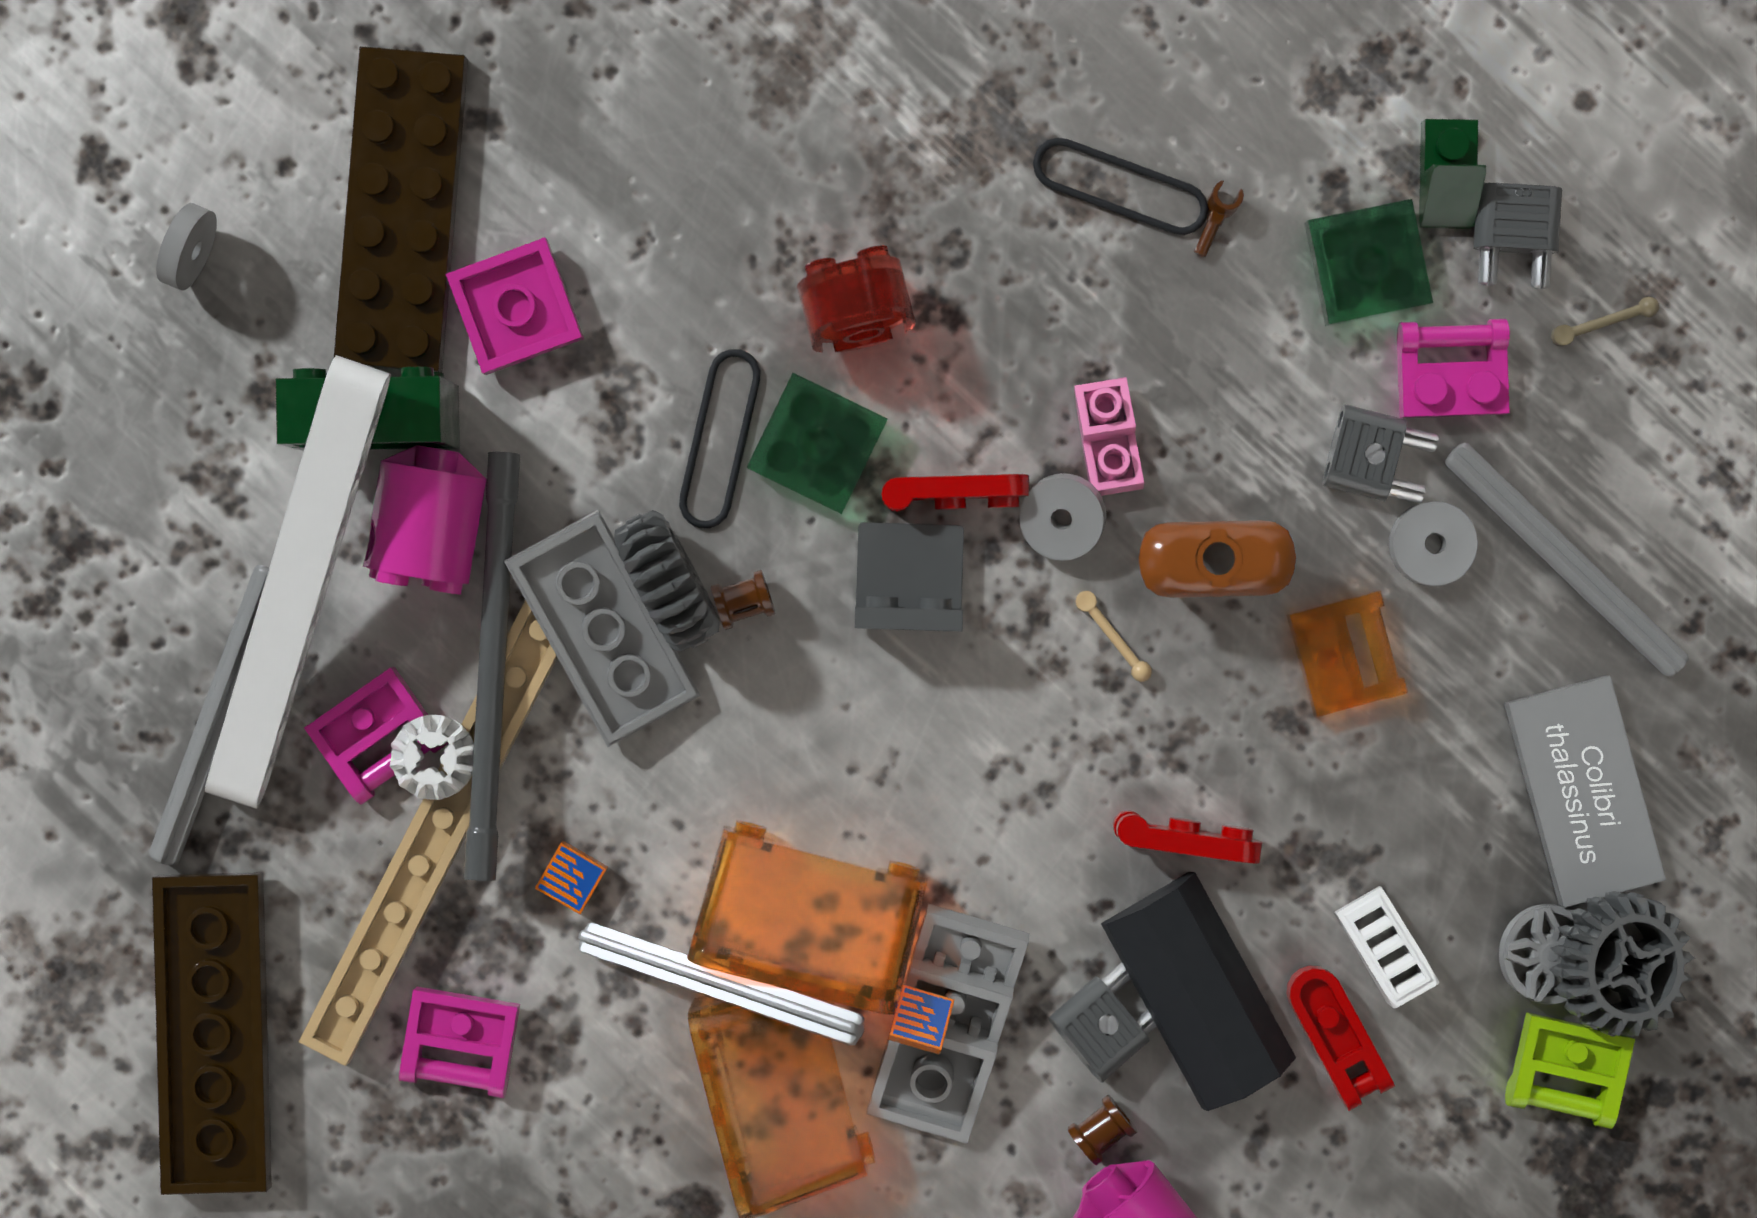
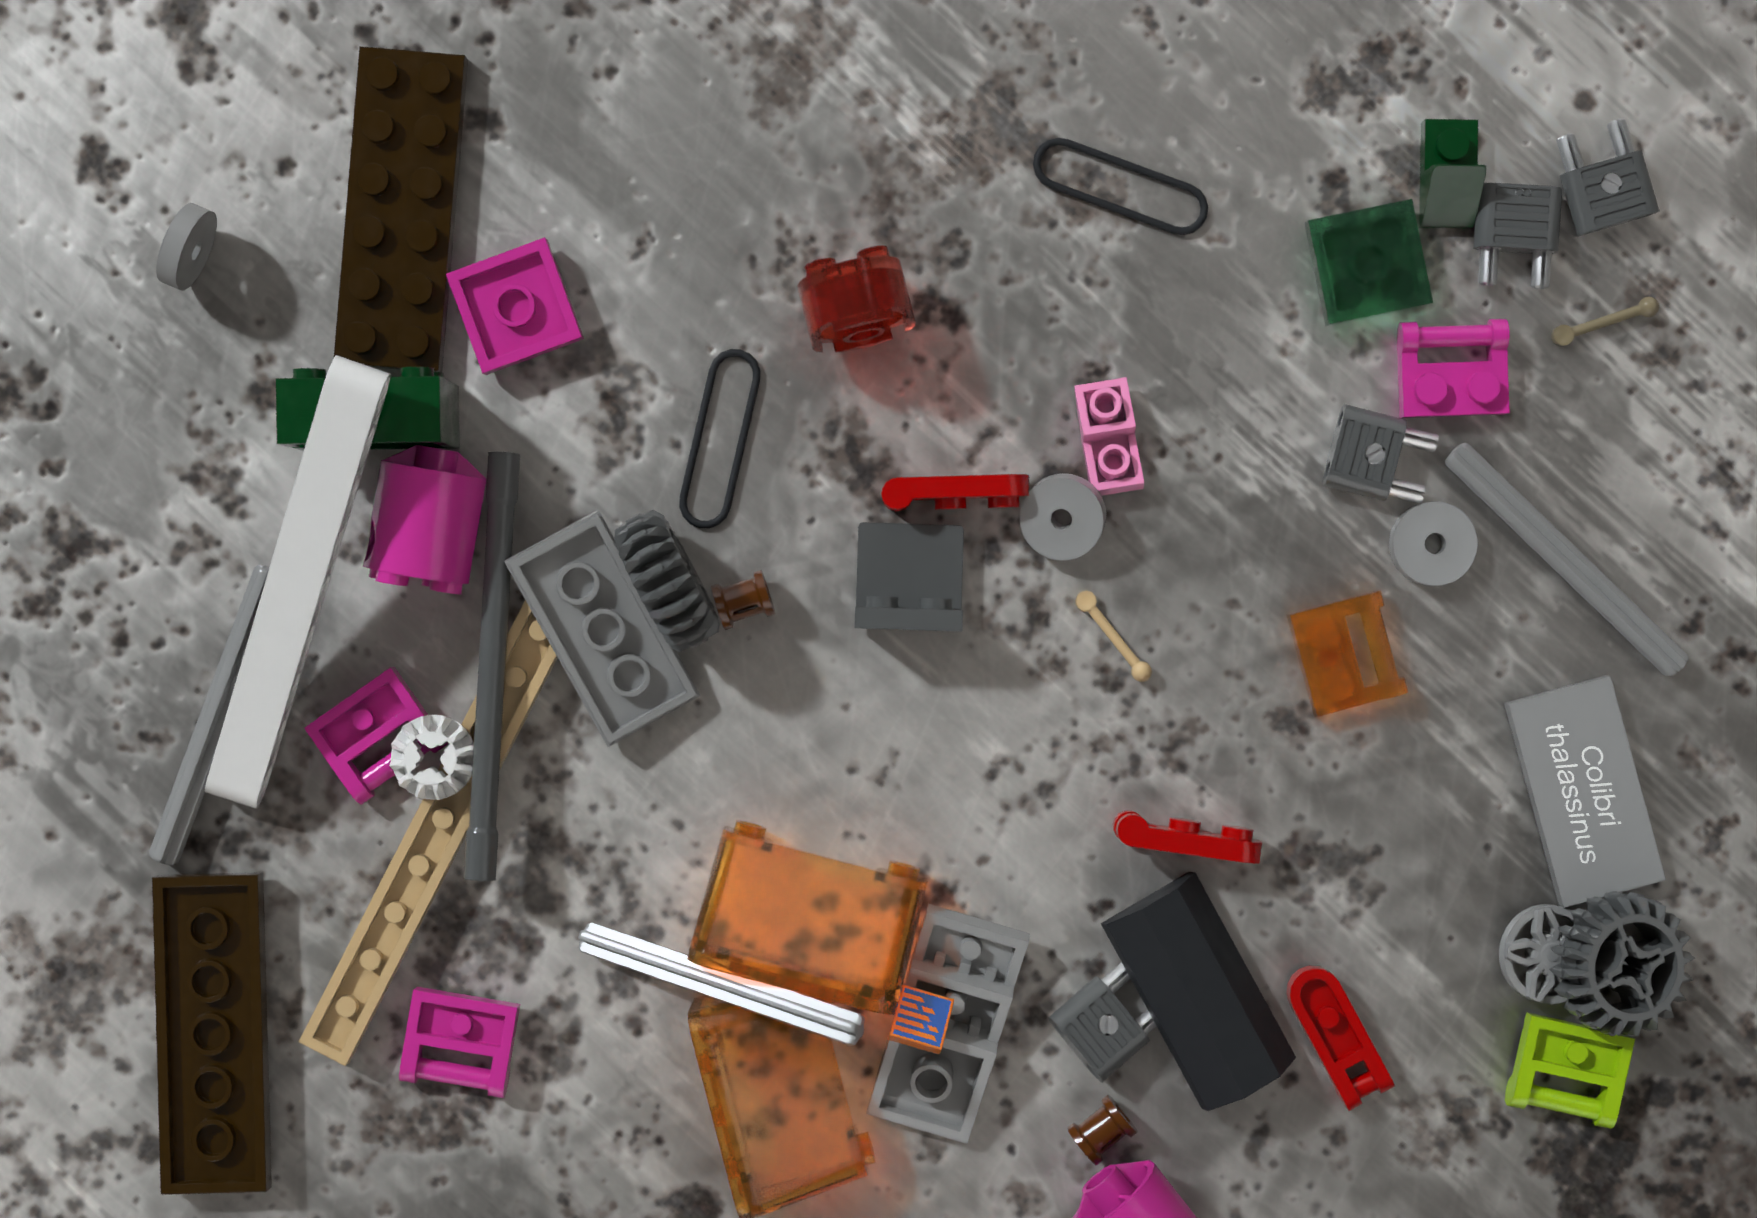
tile [535,841,608,914] -> none
clear green plate [746,373,888,515] -> none
dark orange piece [1139,520,1296,598] -> none
reddish brown hand [1194,180,1244,257] -> none
white slope [1334,886,1439,1008] -> none
none -> dark grey piece [1556,119,1660,237]

